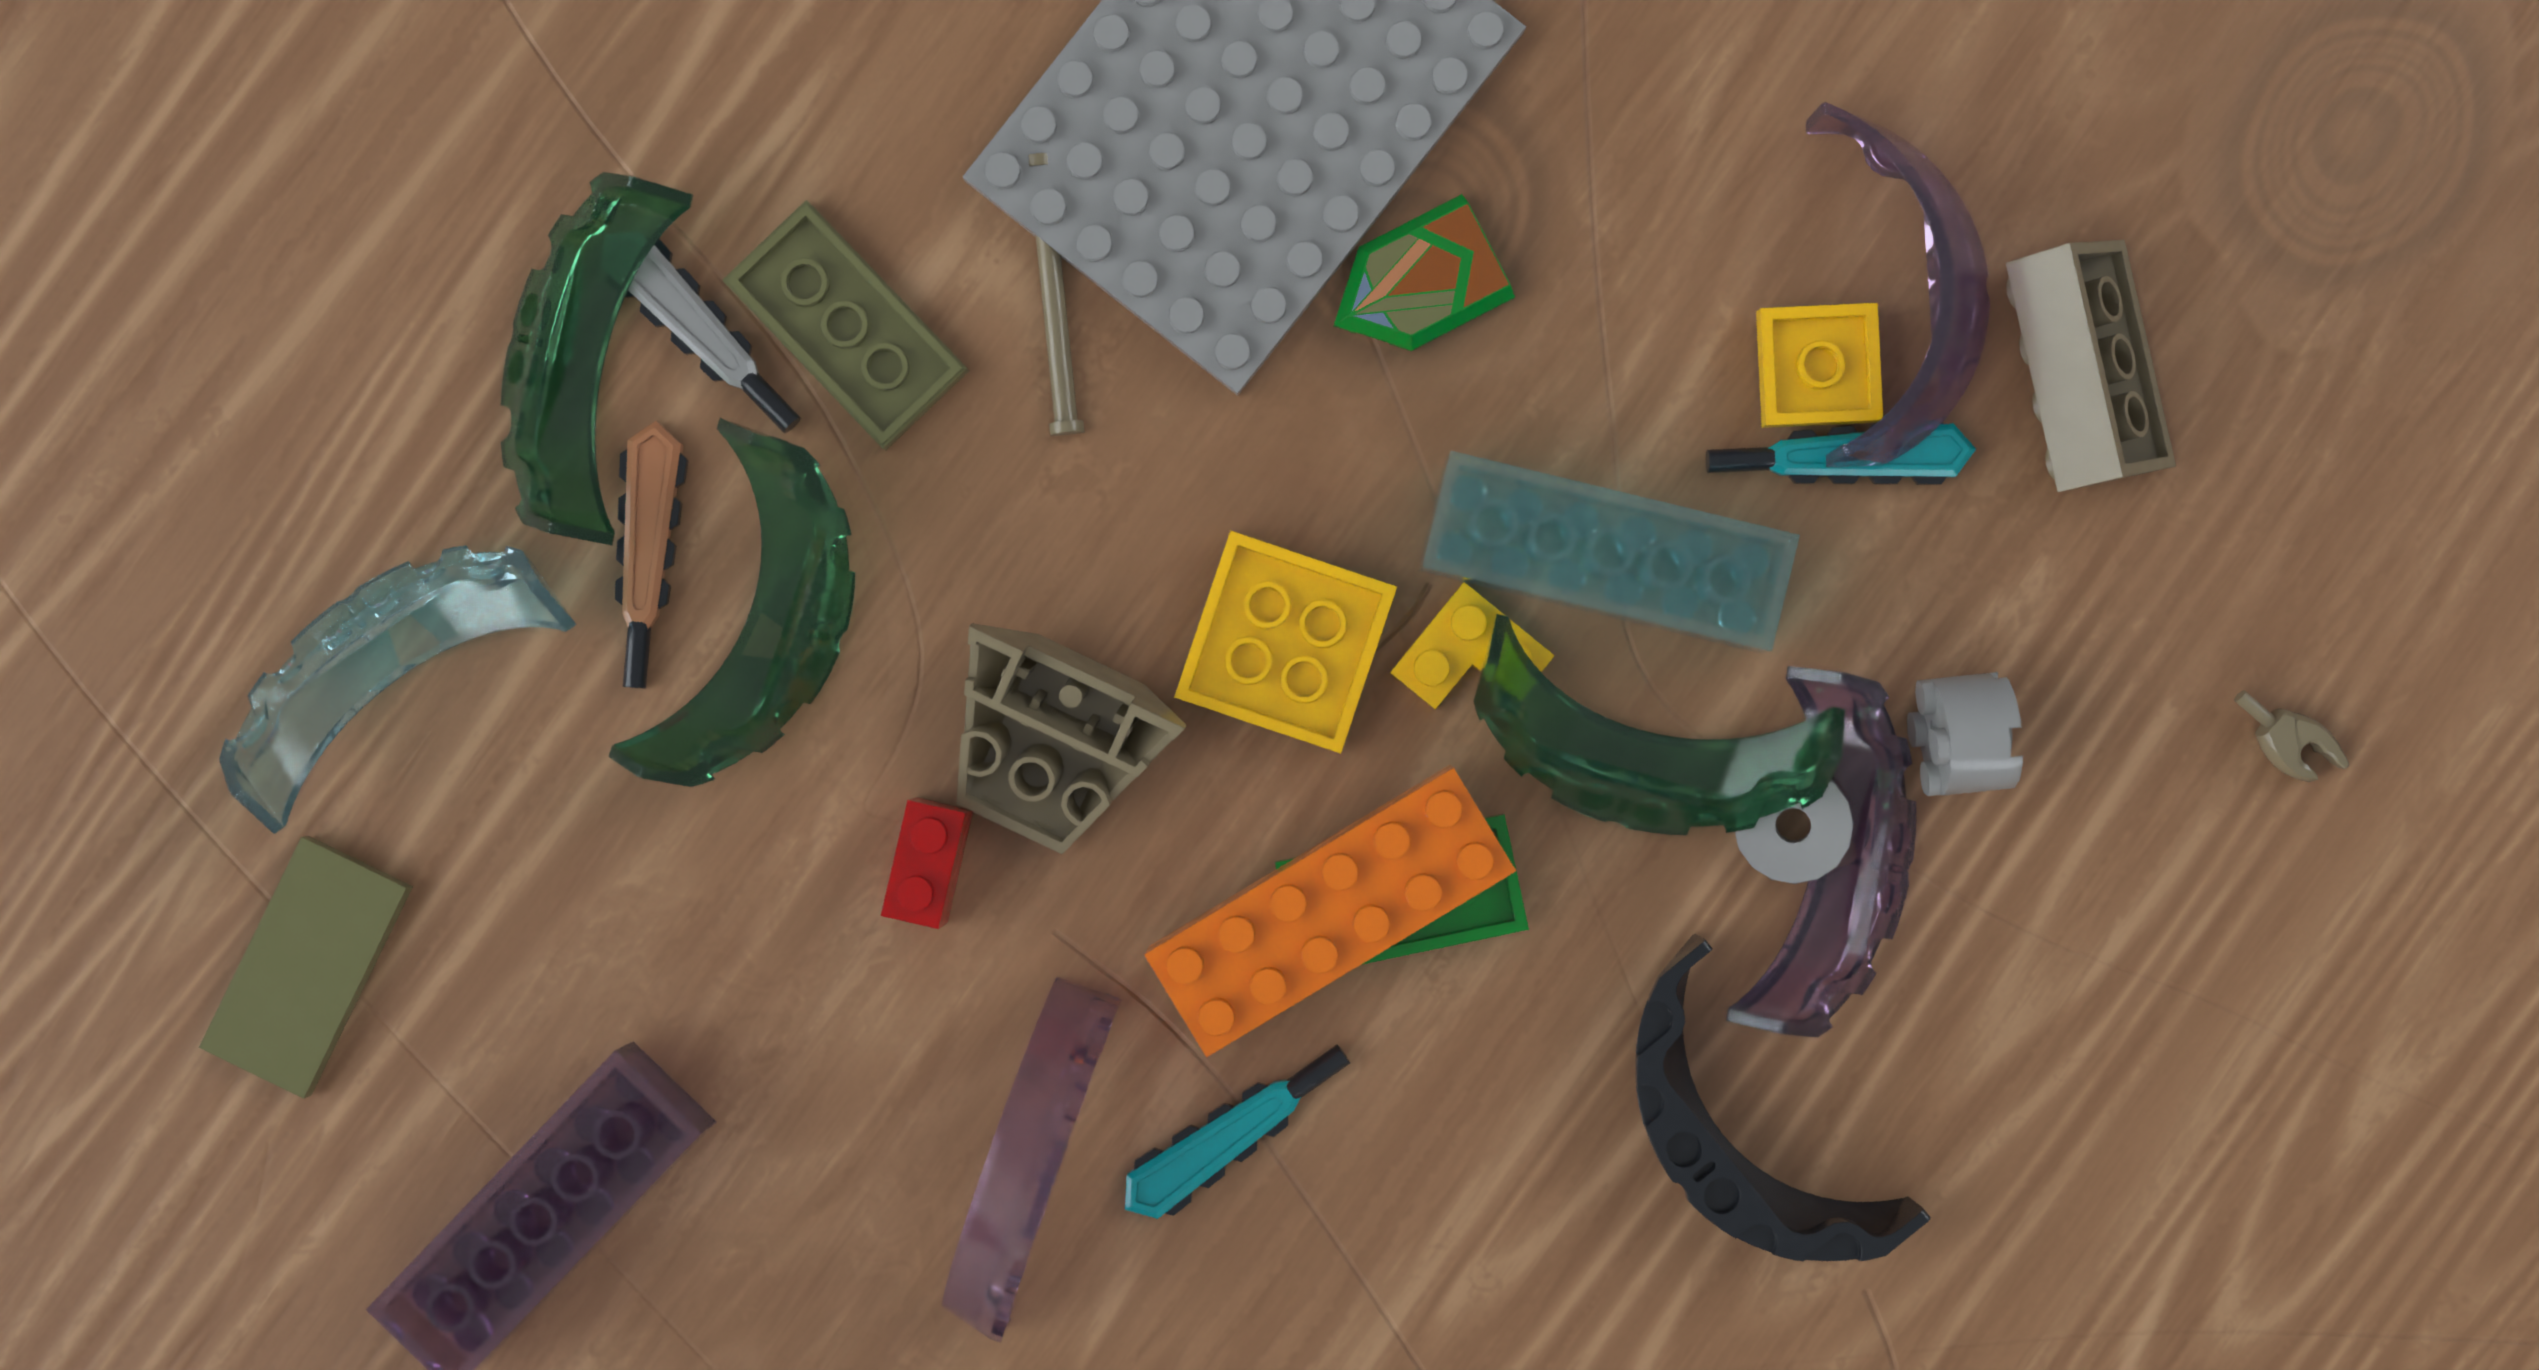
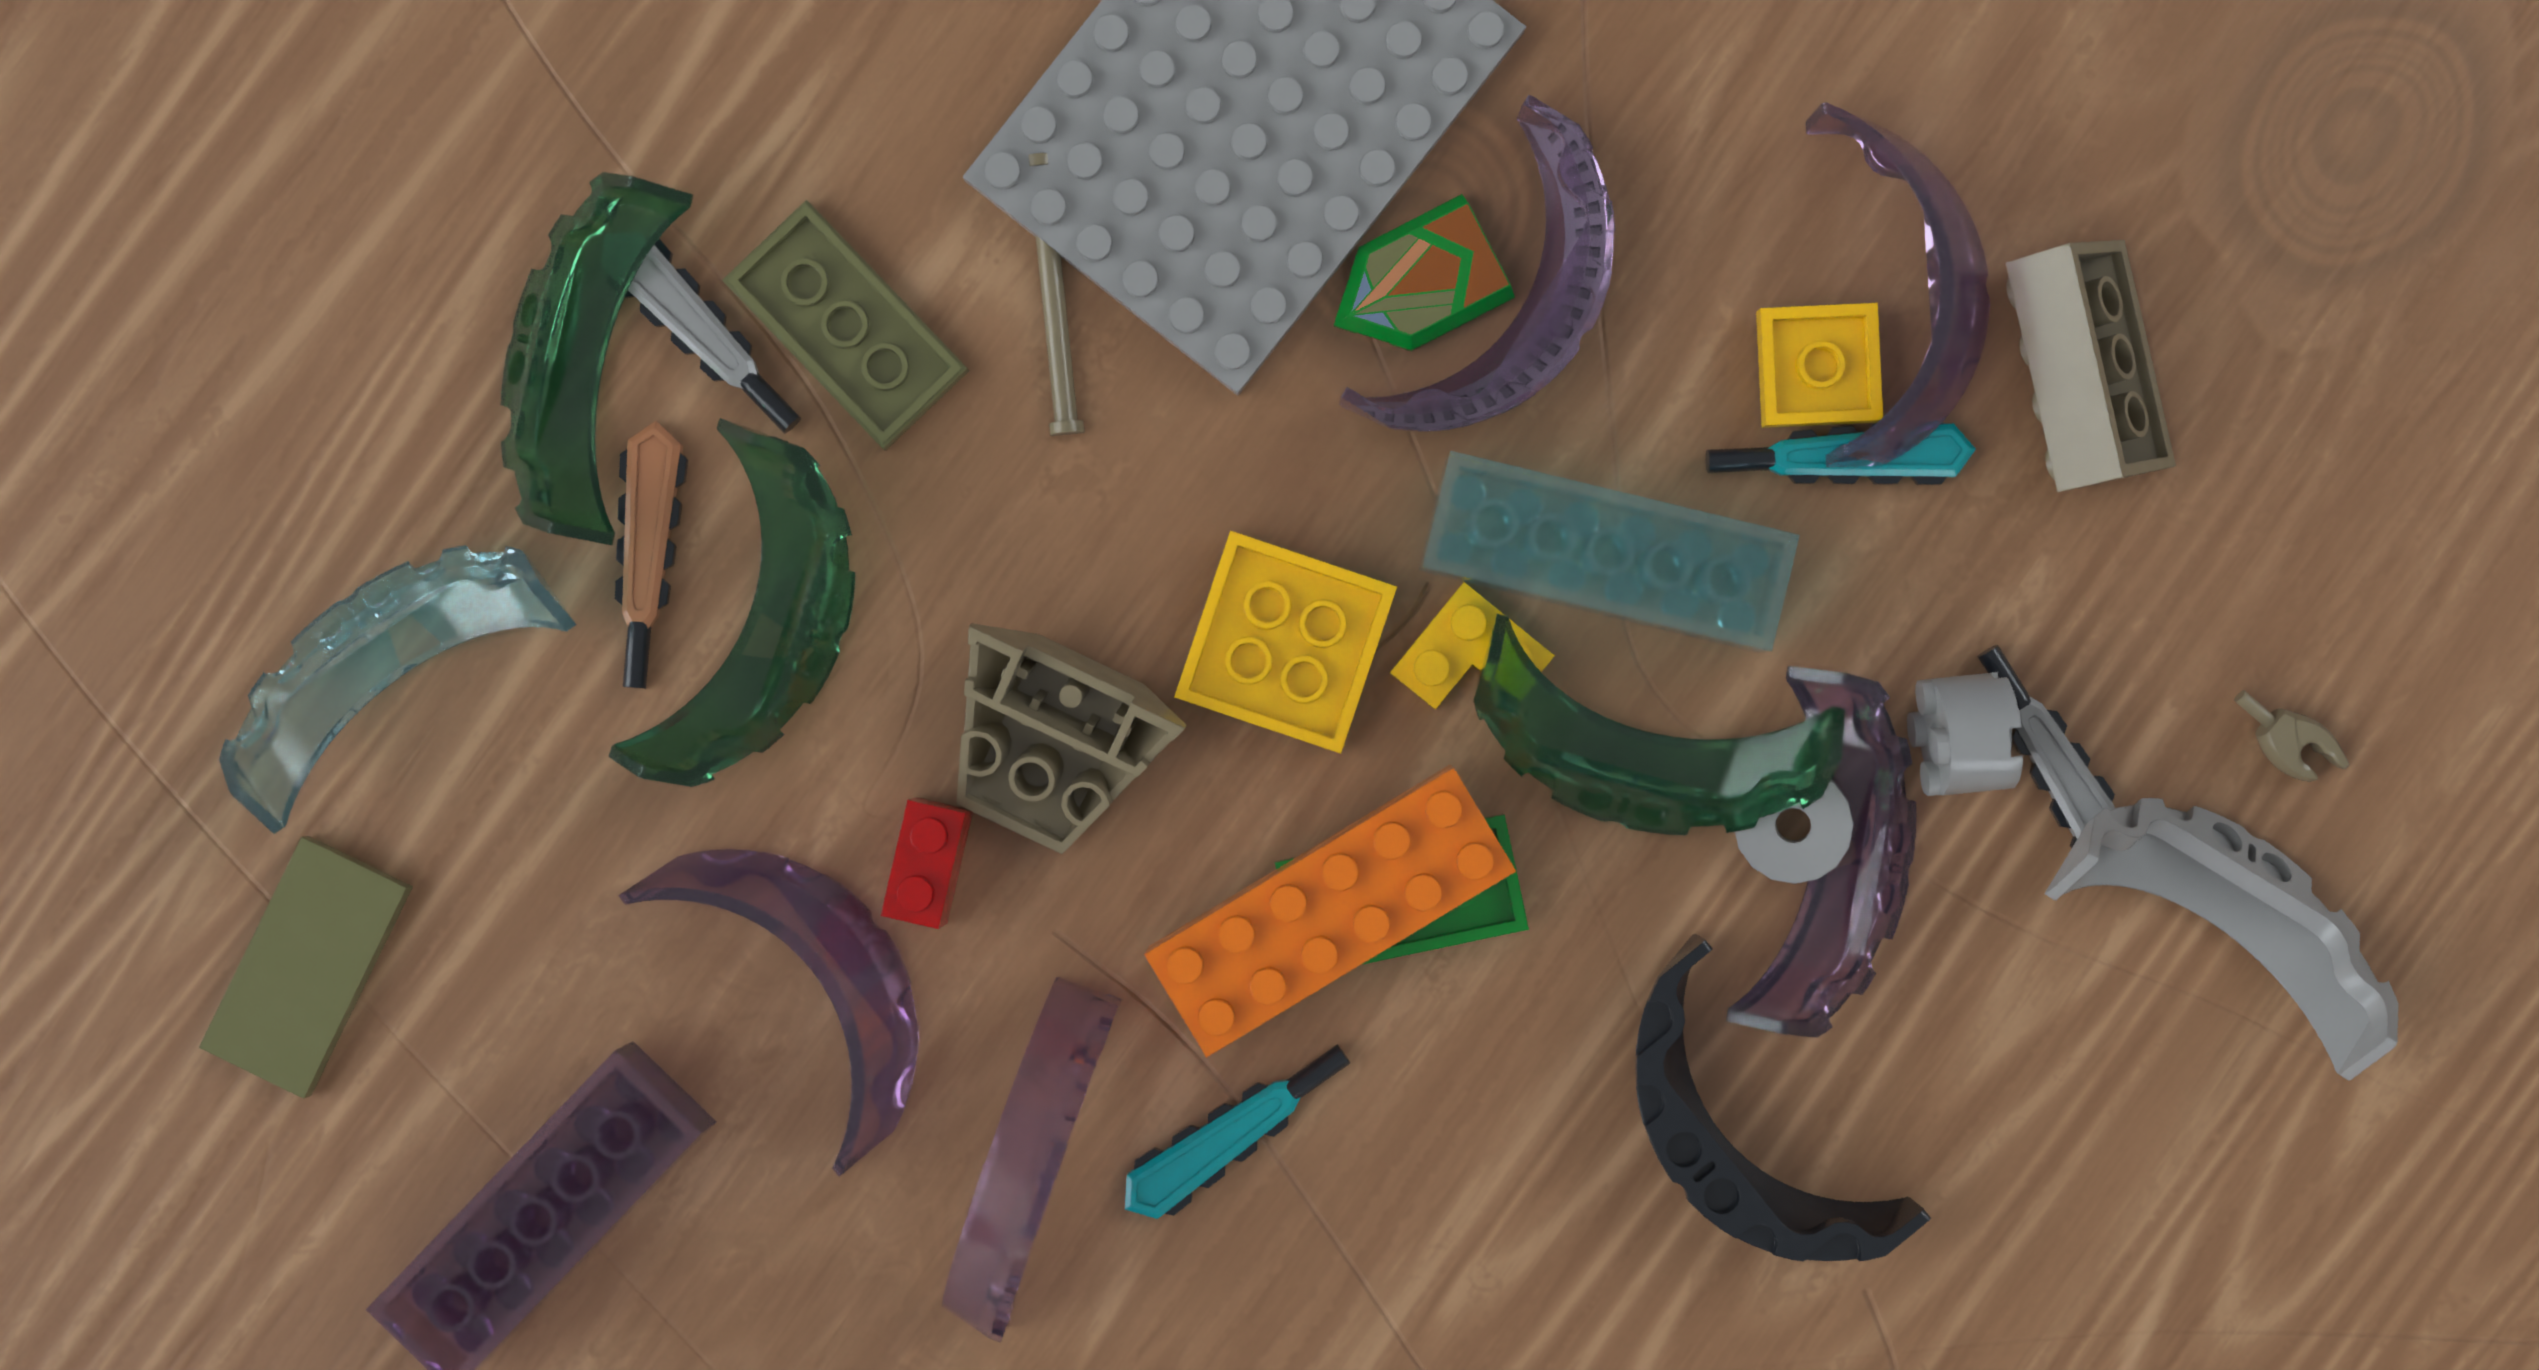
none -> clear purple windscreen [619,849,919,1177]
none -> clear purple windscreen [1339,95,1615,432]
none -> light grey sword [1977,645,2115,849]
none -> light grey windscreen [2044,798,2398,1081]

